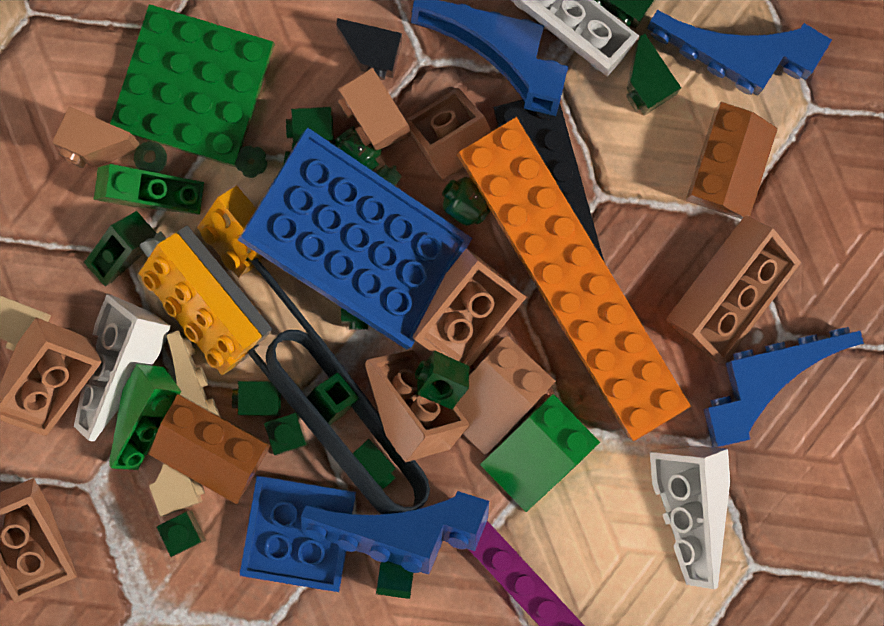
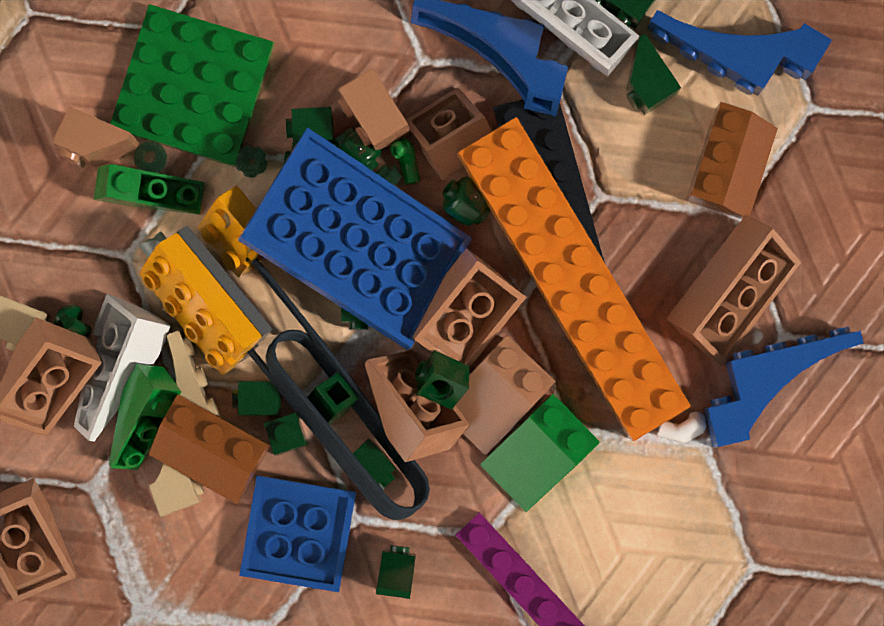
dark green slope [84,211,157,287] -> none
dark green brick [156,511,206,557] -> none
blue arch [301,491,489,575] -> none
black slope [336,18,402,80] -> none
white wedge [650,446,730,589] -> none
none -> dark green plate [54,304,92,337]
none -> green arm [390,138,421,185]
none -> white arm [657,411,706,443]

